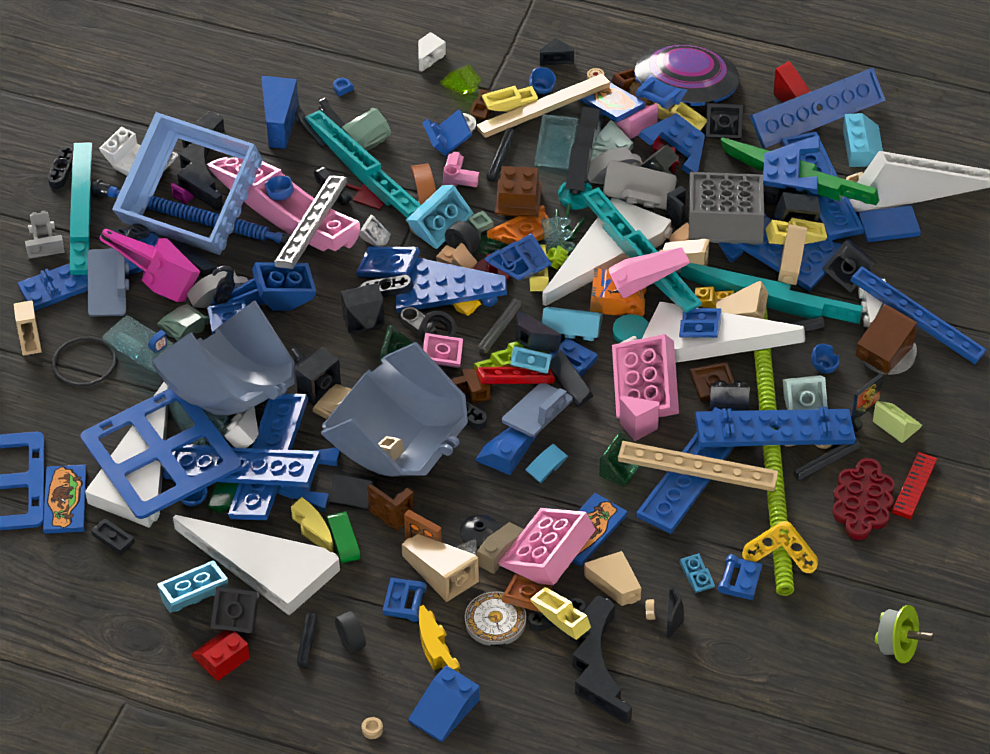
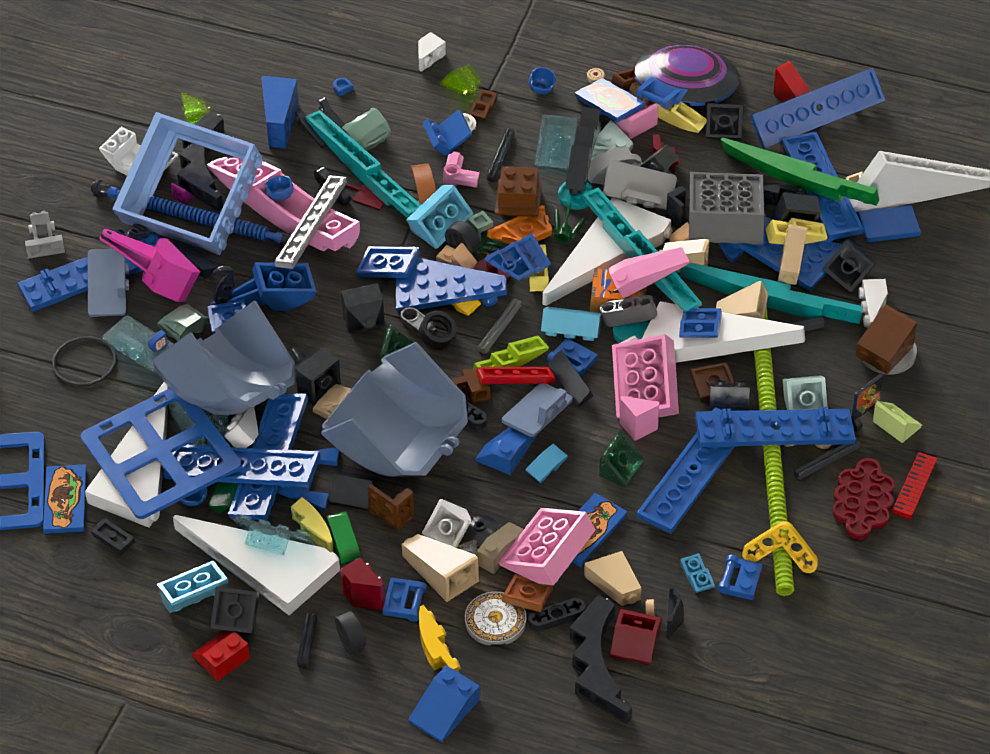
tan slope [14,301,42,356] -> none
black beam [48,146,74,189] -> none
teal slope [70,143,92,275] -> none
light grey arch [187,271,248,308] -> none
white slope [359,215,391,247] -> none
black beam [360,275,414,297] -> none
tan tile [362,717,383,739] -> none
tan slope [378,436,405,461] -> none
dark orange tile [404,510,442,543] -> none
bright pink slope [423,333,463,368] -> none
tile [477,74,611,138] -> none
light yellow slope [482,86,538,112] -> none
medium azure slope [510,346,552,374] -> none
black slope [515,310,562,352] -> none
light yellow slope [530,587,591,640] -> none
black slope [539,38,574,65] -> none
clear light blue plate [541,216,576,253] -> none
lime gear [547,245,569,270] -> none
tan plate [618,441,778,492] -> none
blue wing [638,113,705,175] -> none
yellow slope [695,287,734,308] -> none
wing [763,135,820,194] -> none
blue hair [811,344,839,374] -> none
medium azure slope [843,113,883,167] -> none
blue tile [850,266,987,365] -> none
piece [875,605,934,663] -> none
none -> clear neon green slope [180,92,211,124]
none -> clear light blue bracket [233,514,316,555]
none -> dark red slope [340,557,386,610]
none -> white slope [422,499,471,548]
none -> dark grey beam [600,295,658,327]
none -> dark red slope [610,609,661,665]

